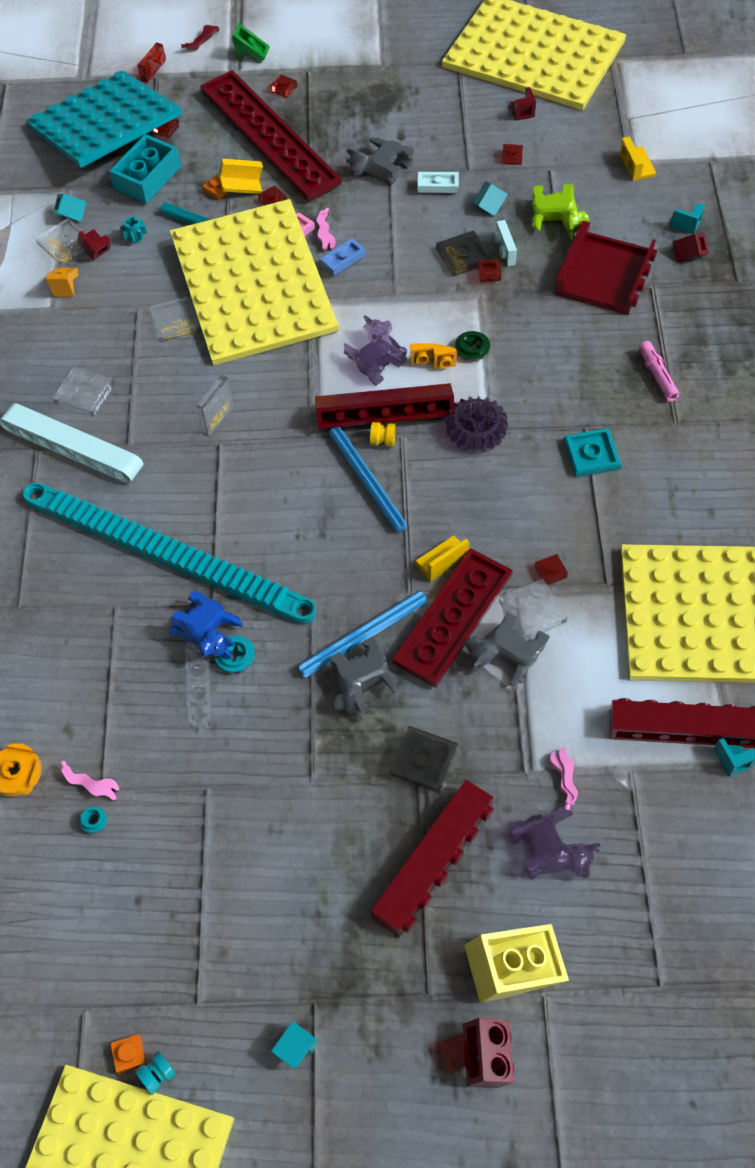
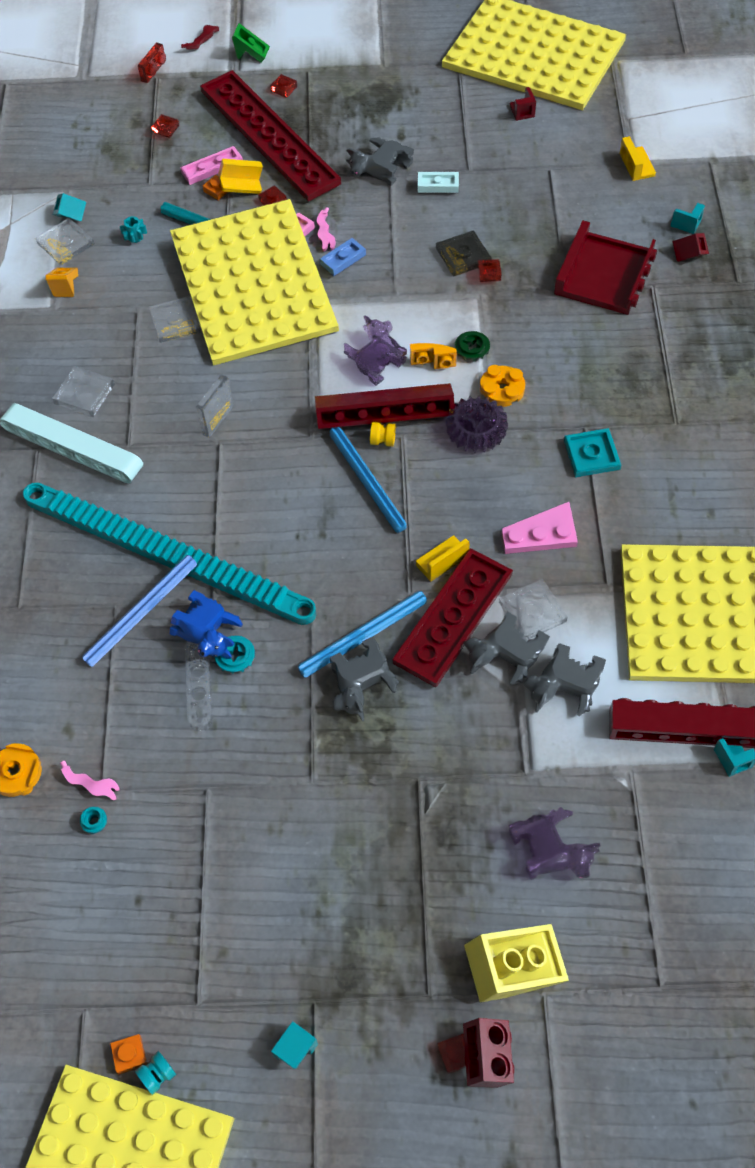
teal plate [25,70,182,168] -> none
dark red panel [77,229,111,260] -> none
teal brick [109,134,181,204] -> none
dark red brick [371,779,494,938] -> none
clear smoke plate [389,726,458,793] -> none
panel [473,181,508,216] -> none
light aqua plate [493,220,517,267] -> none
clear red plate [502,144,523,165] -> none
lime animal [532,184,590,240] -> none
clear red plate [534,554,568,586] -> none
bright pink hair [549,747,578,812] -> none
bright pink pin [638,341,680,402] -> none
none -> medium blue axle [82,555,197,667]
none -> bright pink tile [180,146,243,185]
none -> light orange plate [480,365,525,407]
none -> bright pink wing [501,502,578,554]
none -> dark grey animal [523,643,606,716]

